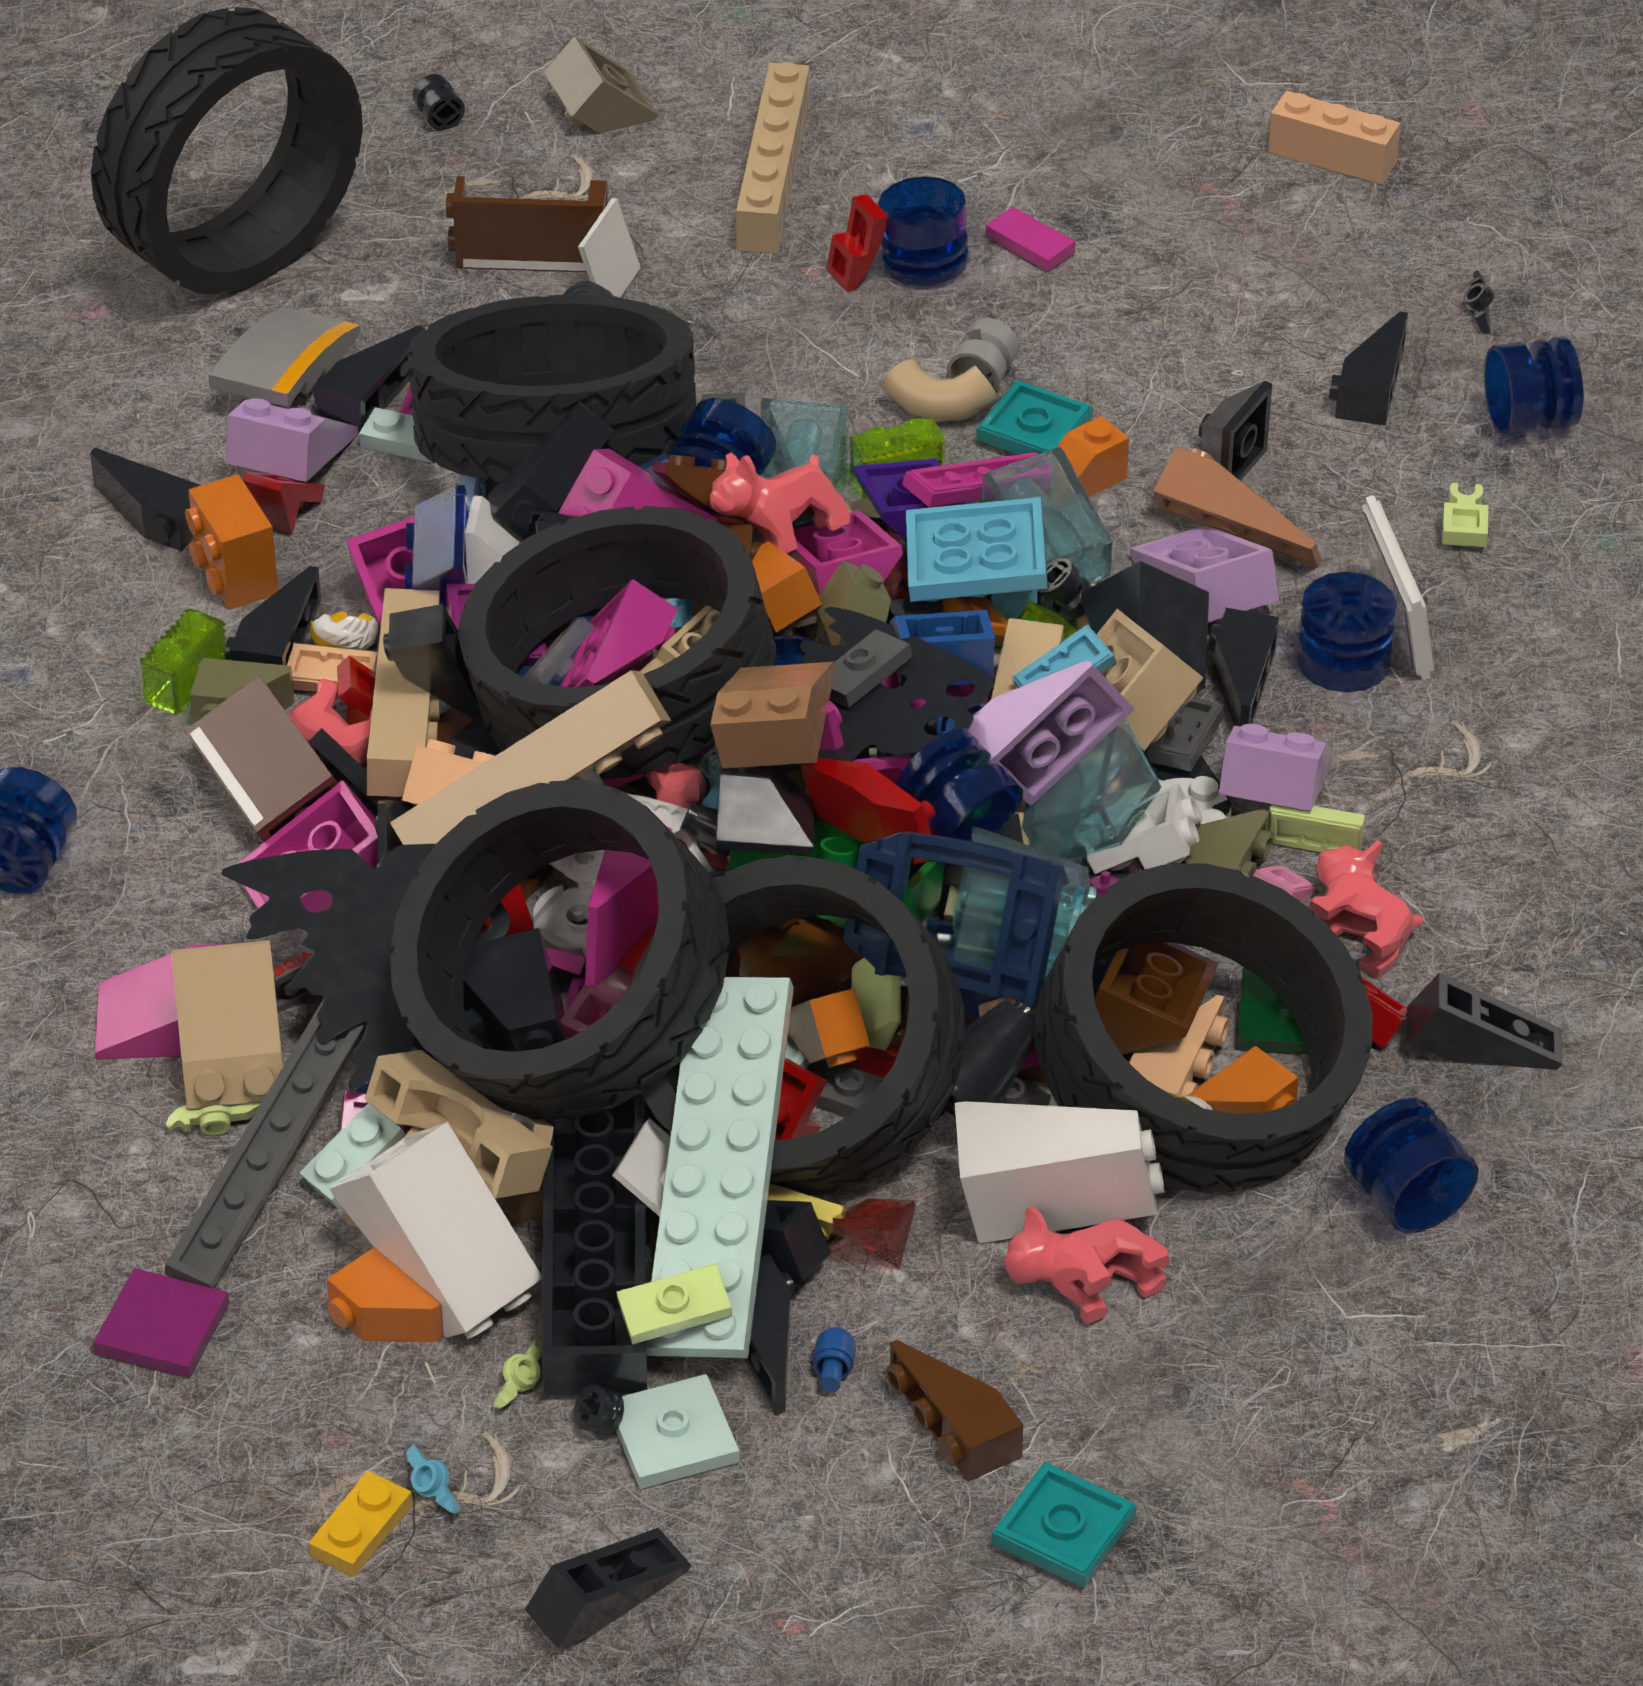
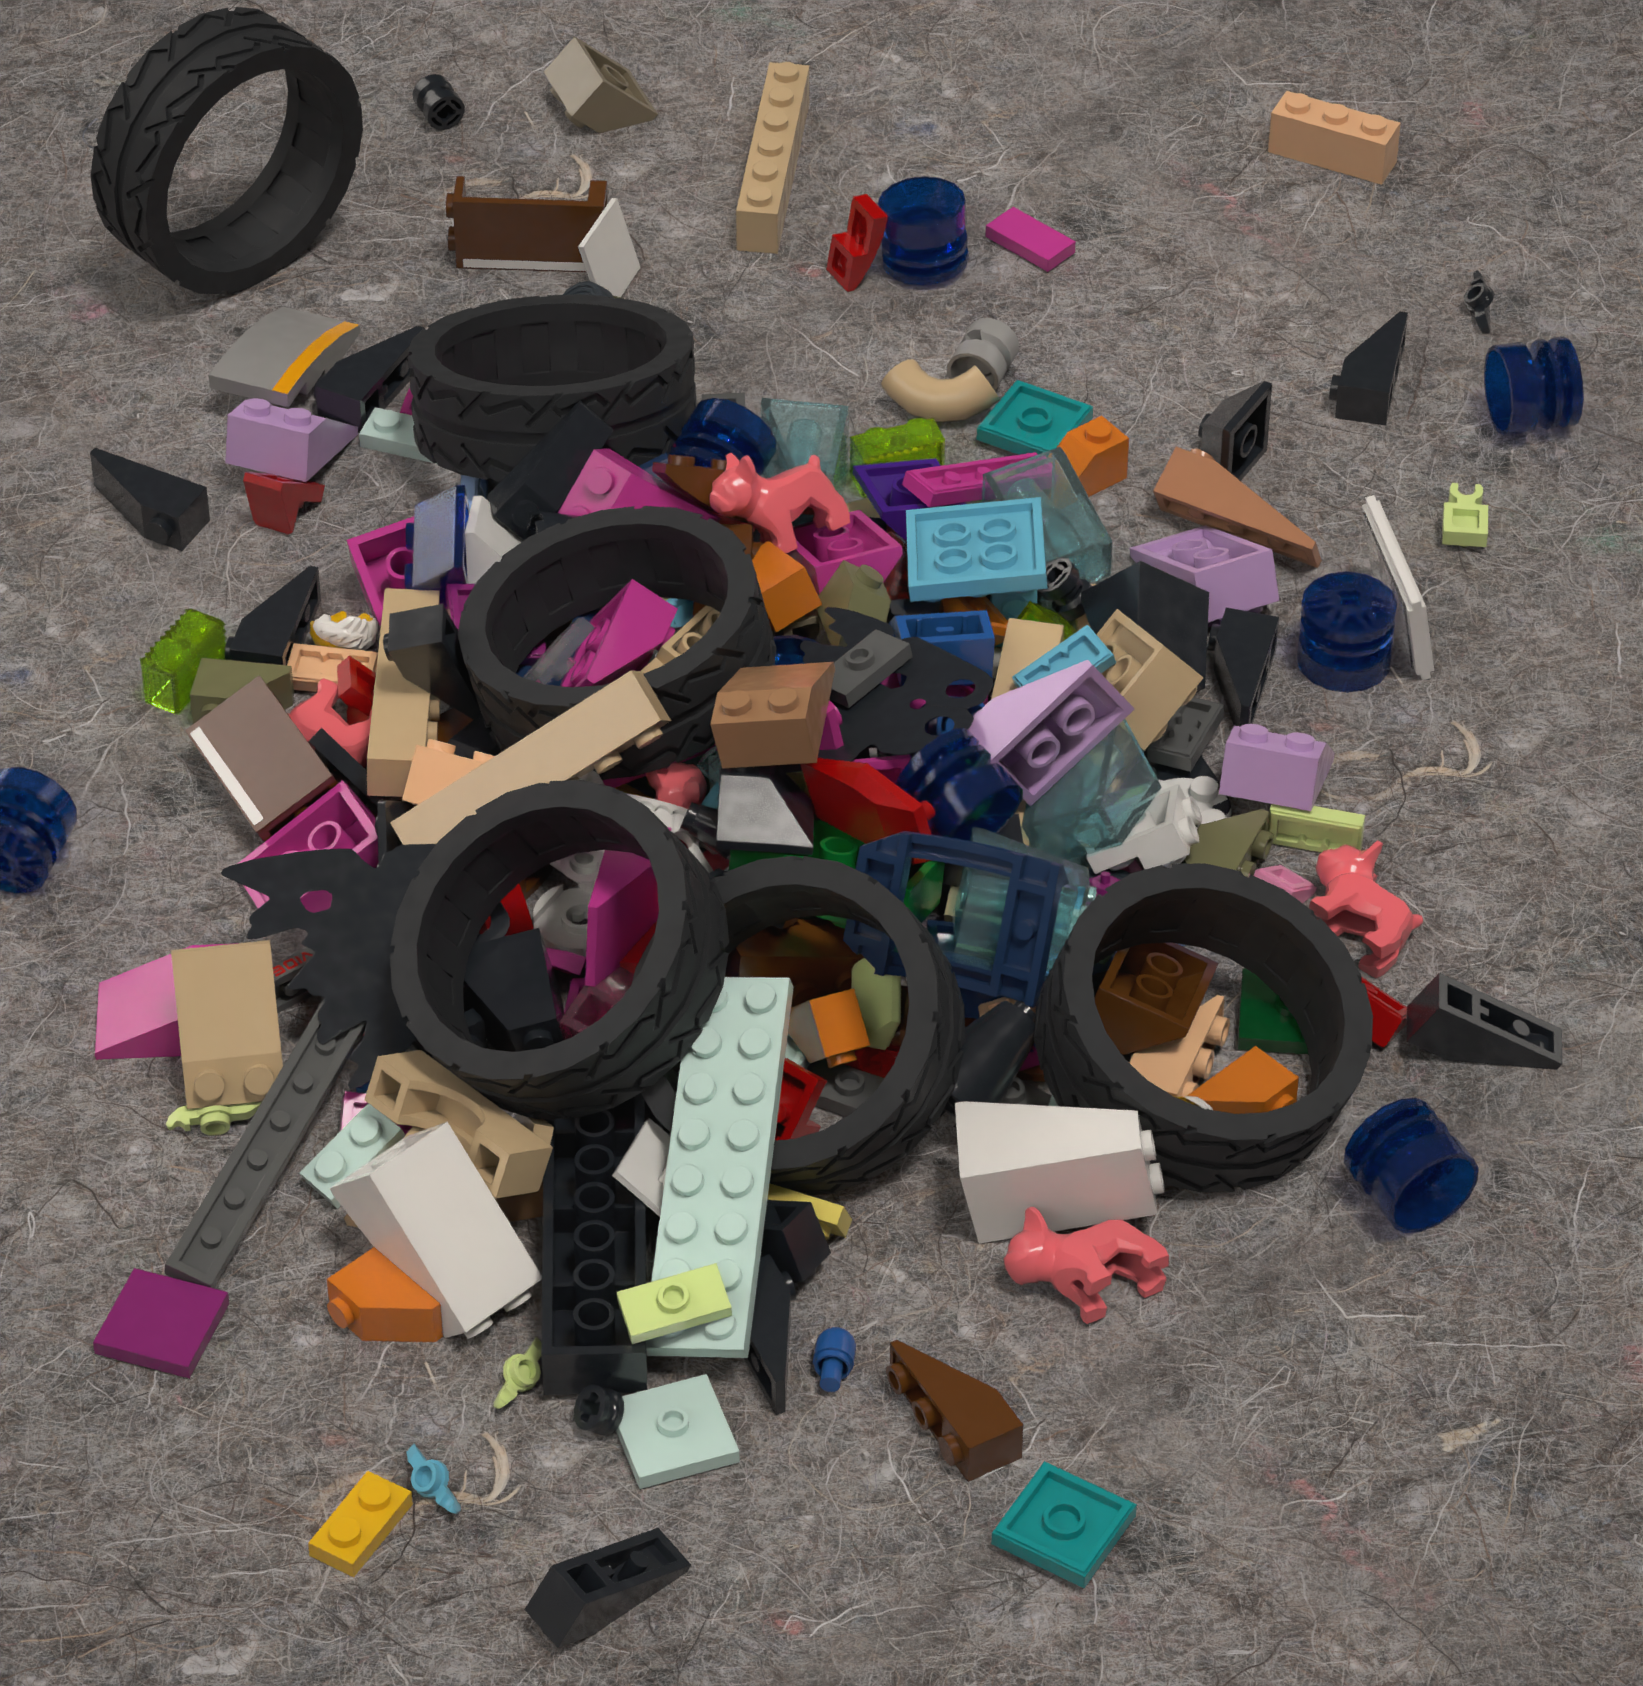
orange brick [185,474,278,610] -> none
clear red slope [833,1198,915,1270] -> none

